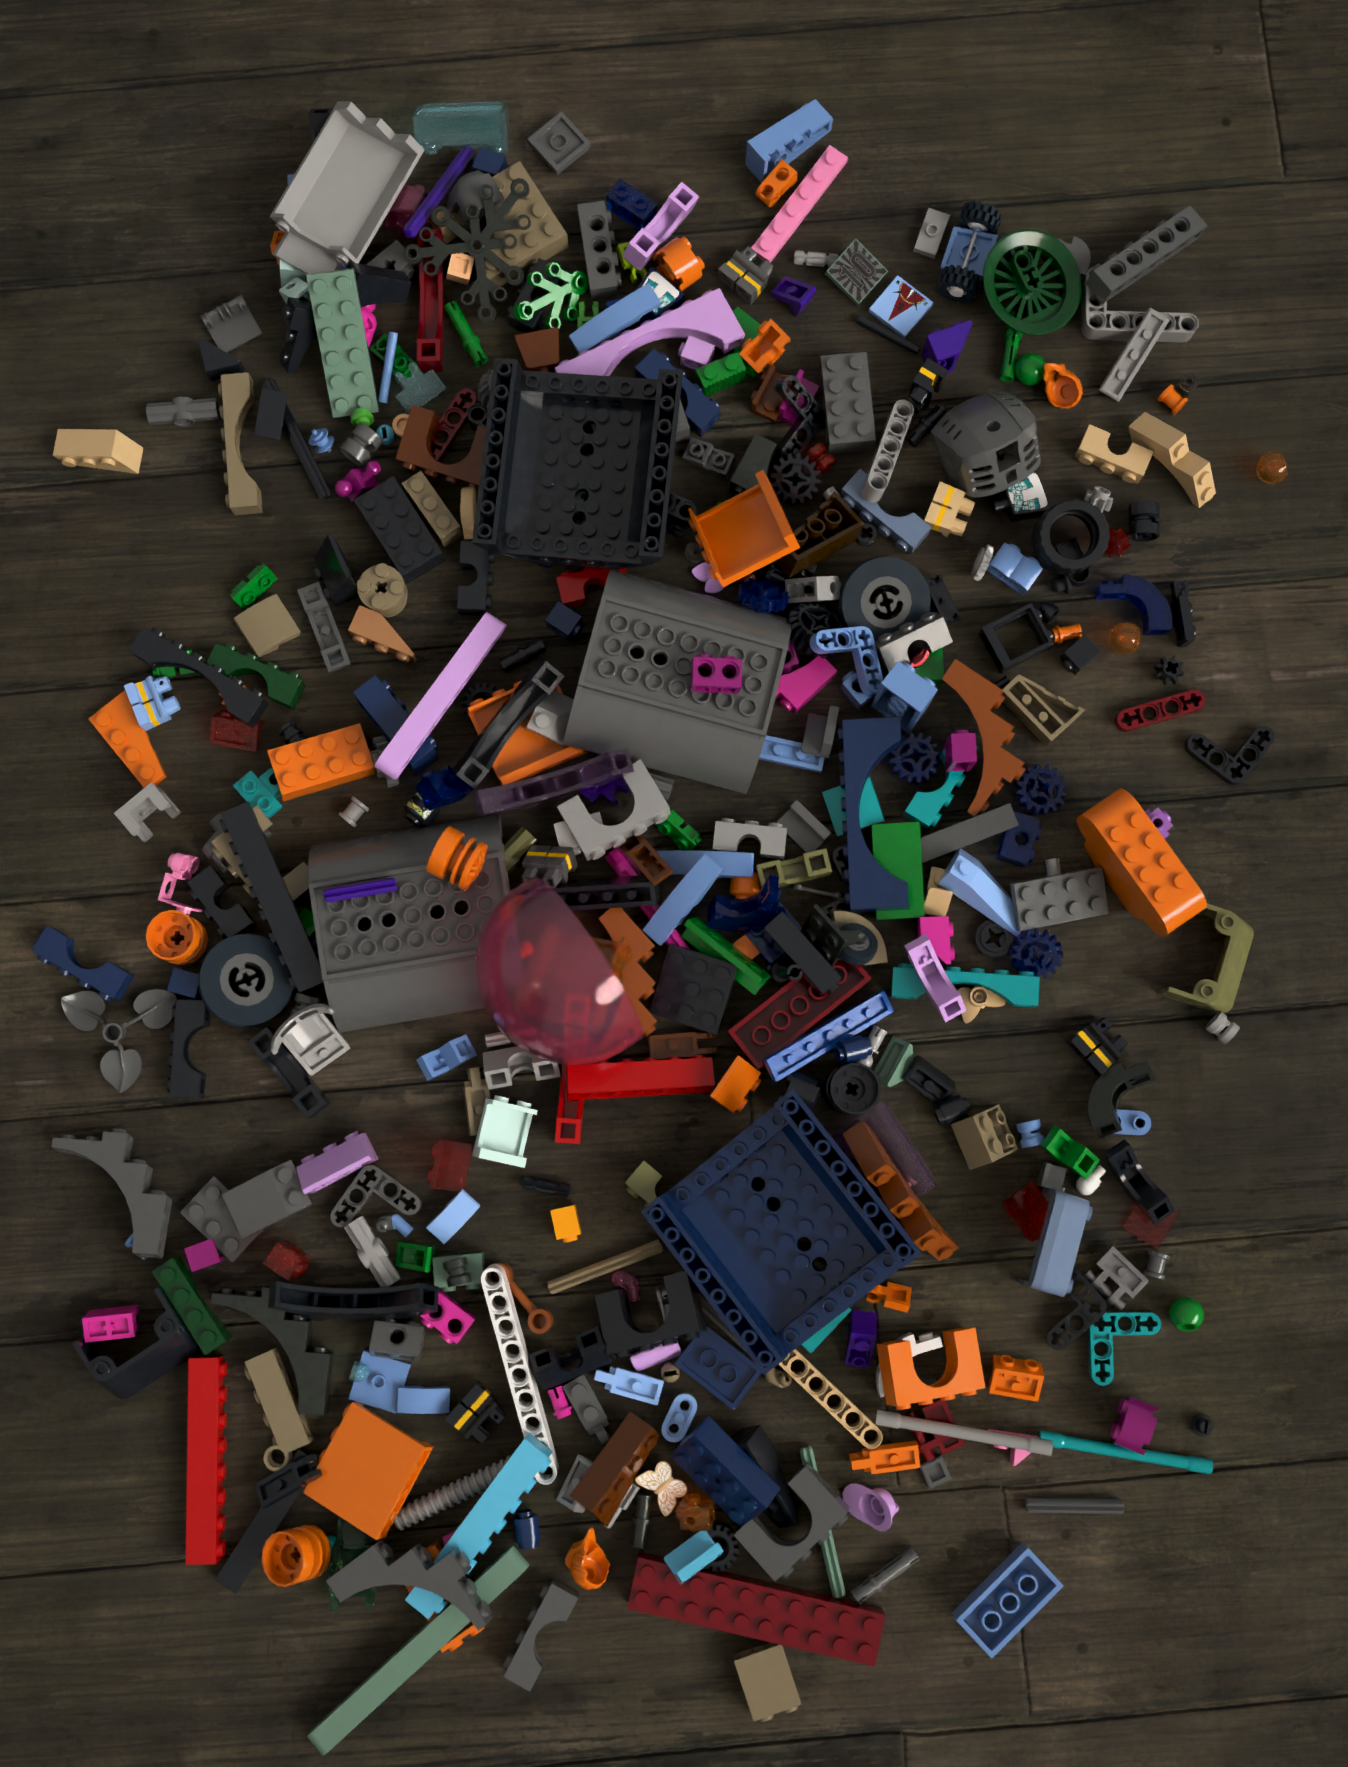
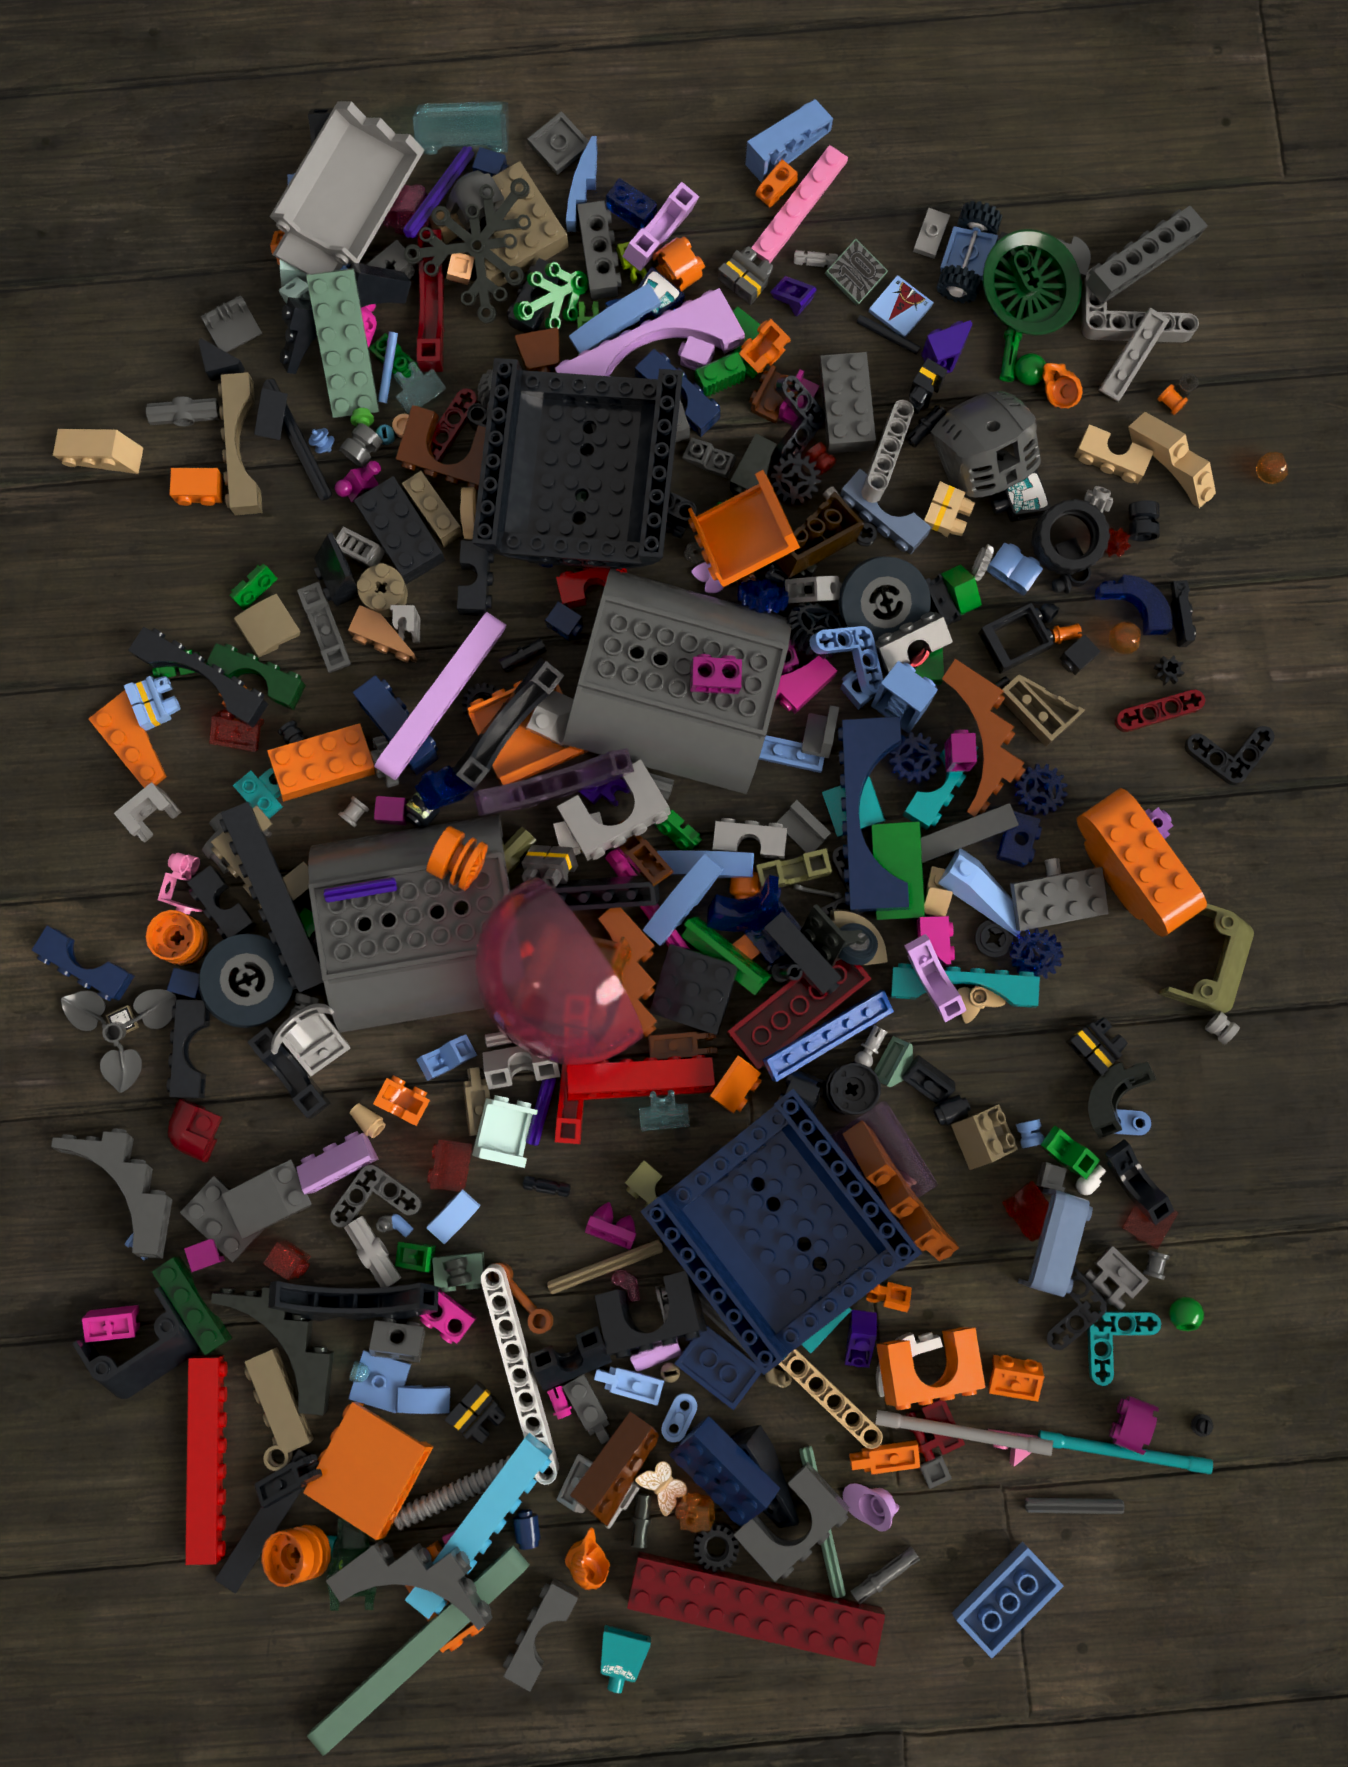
green pin [444,301,488,367] -> none
light orange brick [550,1205,582,1243] -> none
medium azure panel [664,1529,723,1585] -> none
dark tan brick [733,1642,801,1722] -> none
dark blue brick [834,1035,872,1065] -> none
none -> tile [106,1005,139,1034]
none -> dark red brick [167,1098,223,1162]
none -> orange brick [170,468,223,506]
none -> light grey slope [336,527,385,568]
none -> tan cone [350,1103,386,1138]
none -> orange cylinder [373,1075,430,1126]
none -> magenta panel [374,796,408,825]
none -> light grey hinge [390,605,421,643]
none -> dark purple axle [526,1078,556,1146]
none -> medium blue slope [566,136,597,232]
none -> magenta tile [585,1202,636,1250]
none -> teal torso [601,1625,651,1693]
none -> clear light blue plate [639,1090,689,1131]
none -> green slope [941,564,982,616]

